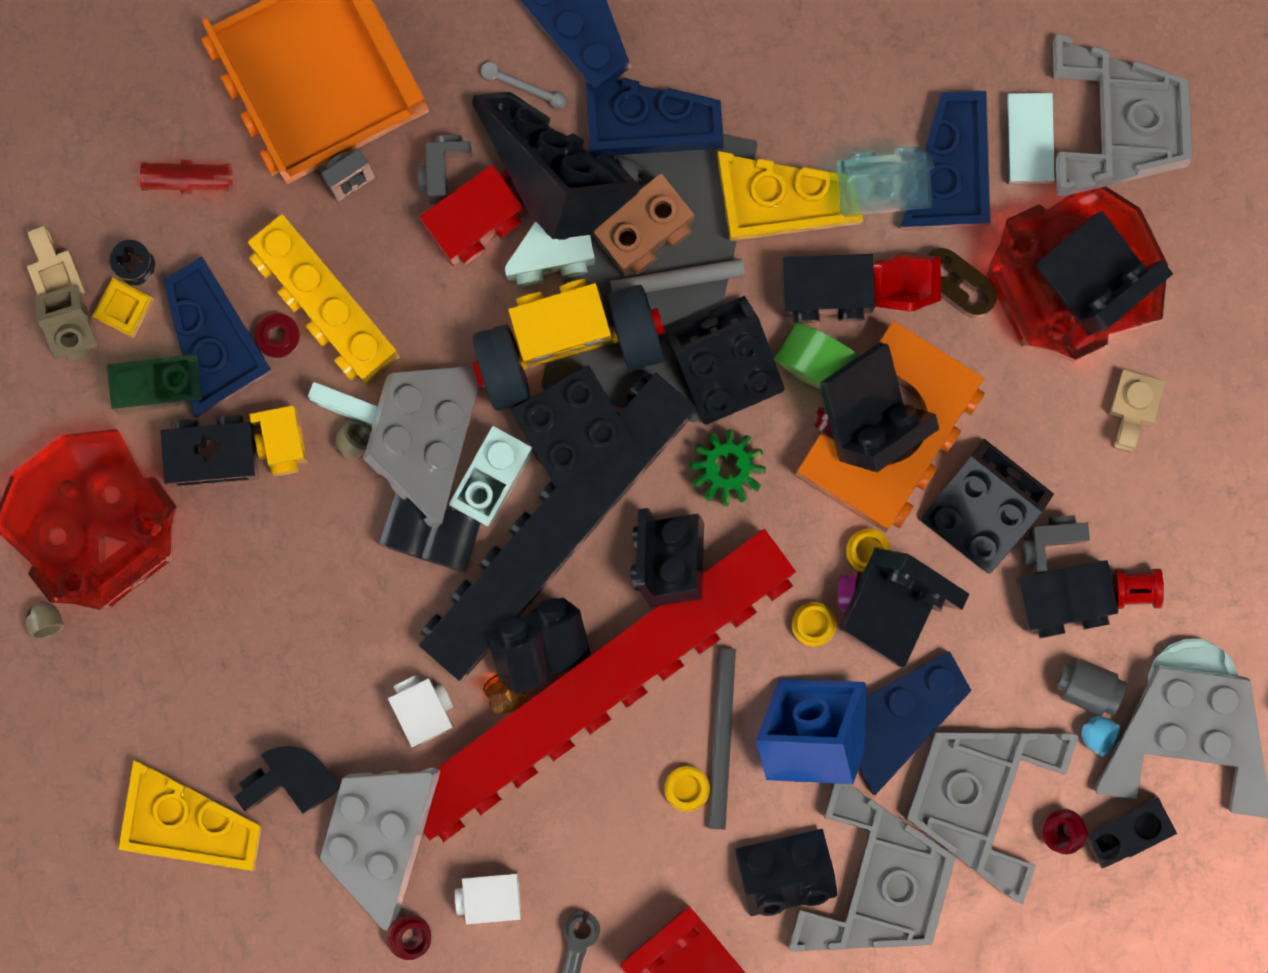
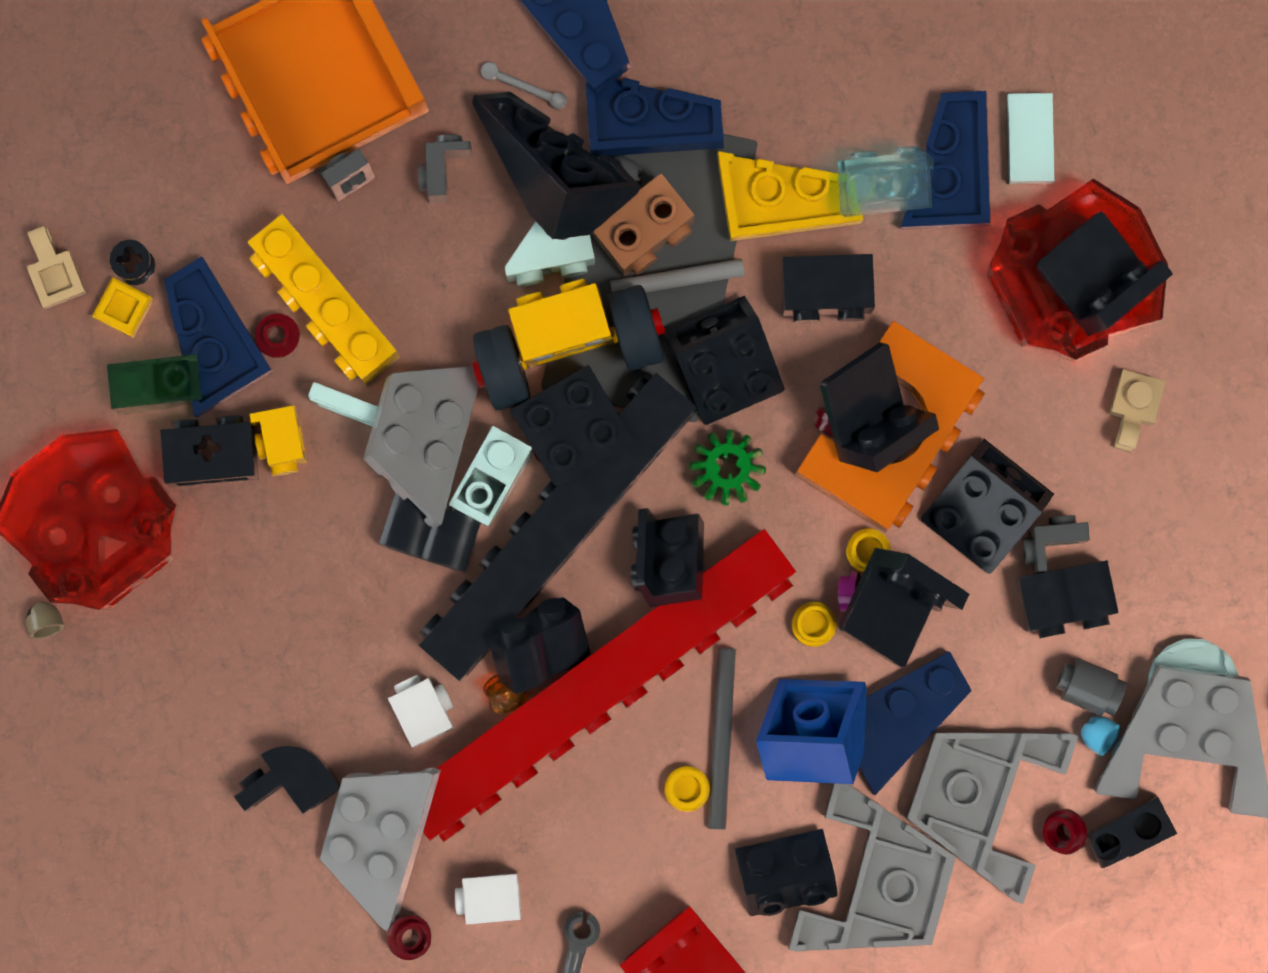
dark tan brick [35,284,98,361] -> none
yellow wing [118,760,262,871] -> none
clear red pin [140,159,233,195] -> none
dark tan hinge [335,420,371,460] -> none
red brick [419,165,525,266] -> none
bright green brick [774,322,860,389] -> none
red panel [874,252,941,312] -> none
dark brown beam [927,248,997,318] -> none
light grey wing [1053,35,1192,196] -> none
red bush [1113,569,1164,609] -> none

